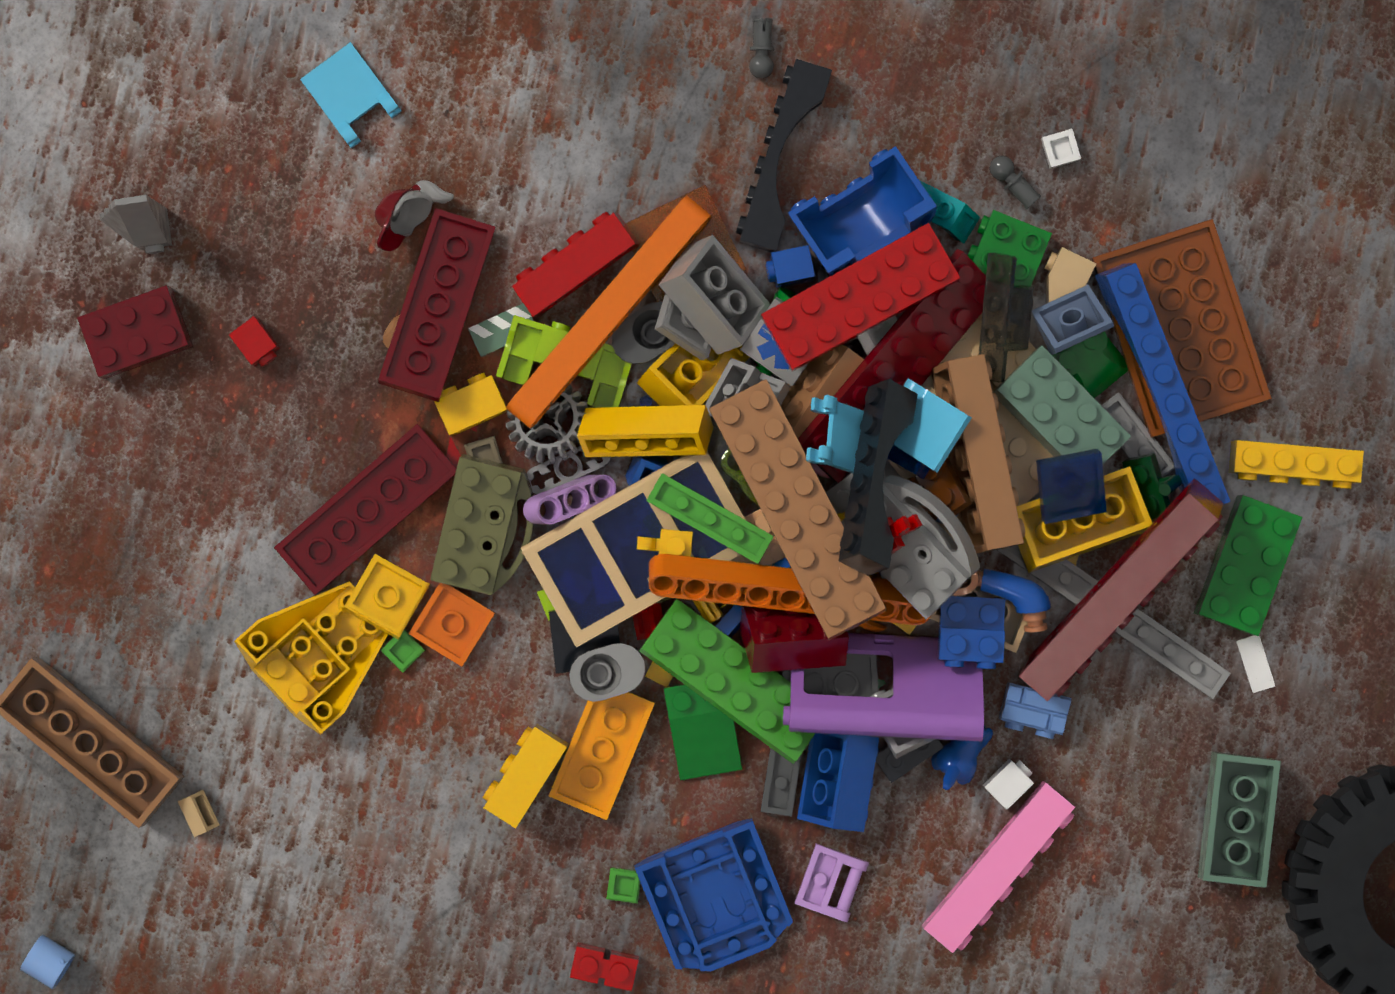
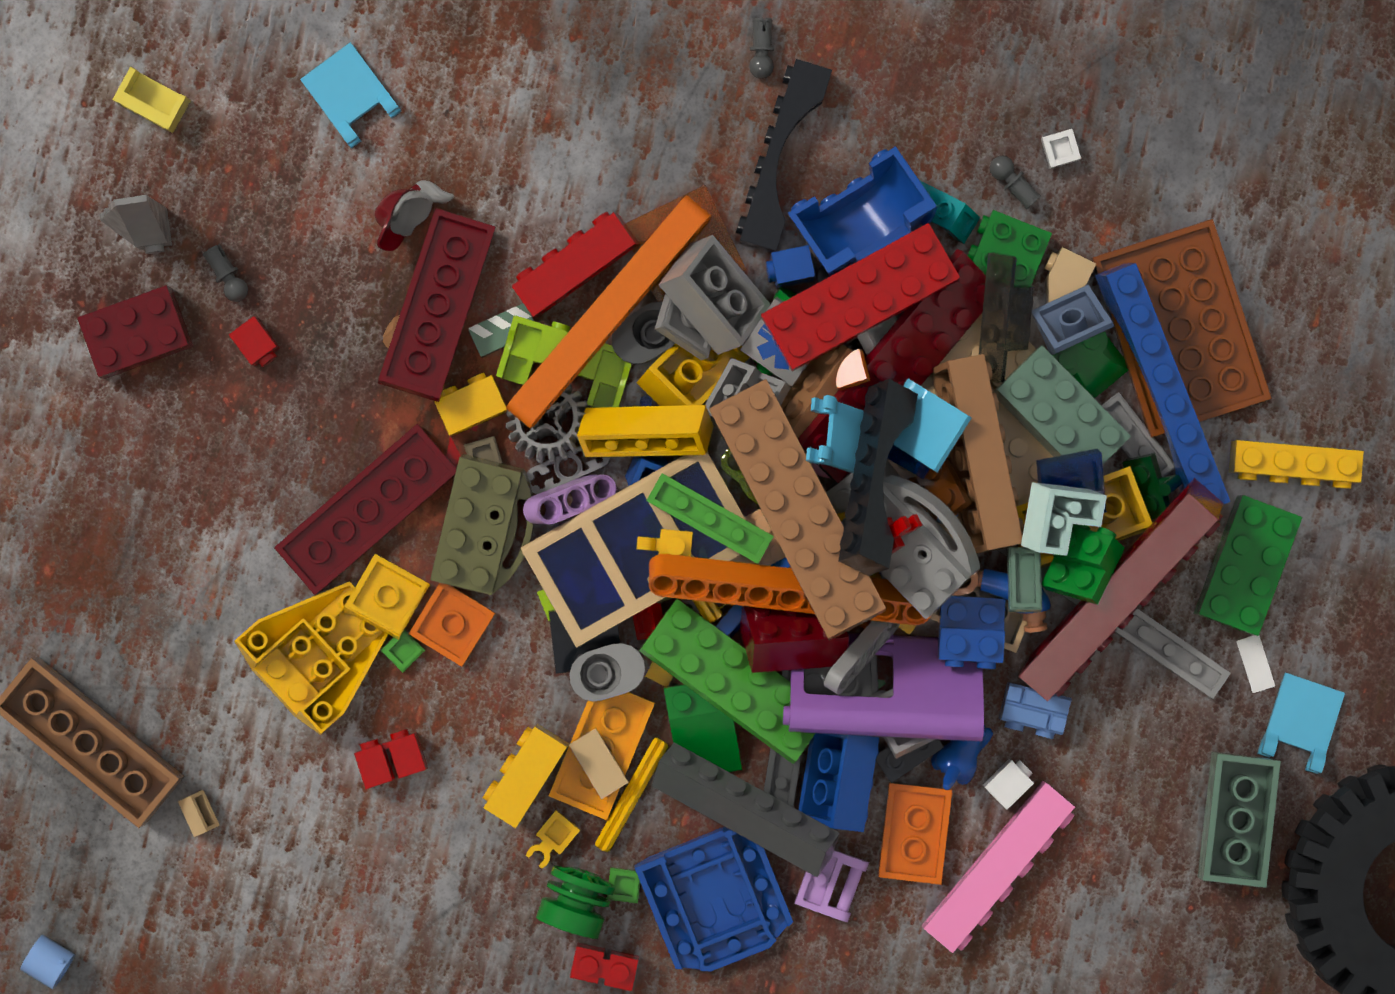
none -> light yellow panel [112,67,191,133]
none -> dark grey pin [203,244,248,302]
none -> red piece [354,729,428,789]
none -> yellow plate [526,810,580,868]
none -> green wheel [536,865,616,939]
none -> tan tile [569,728,629,799]
none -> yellow axle [595,738,668,852]
none -> dark grey brick [652,742,840,877]
none -> light grey beam [824,621,900,695]
none -> tile [836,349,870,391]
none -> orange plate [878,782,952,885]
none -> sand green tile [1007,547,1042,613]
none -> light aqua brick [1021,482,1107,556]
none -> green plate [1041,524,1125,605]
none -> medium azure flag [1257,672,1345,774]

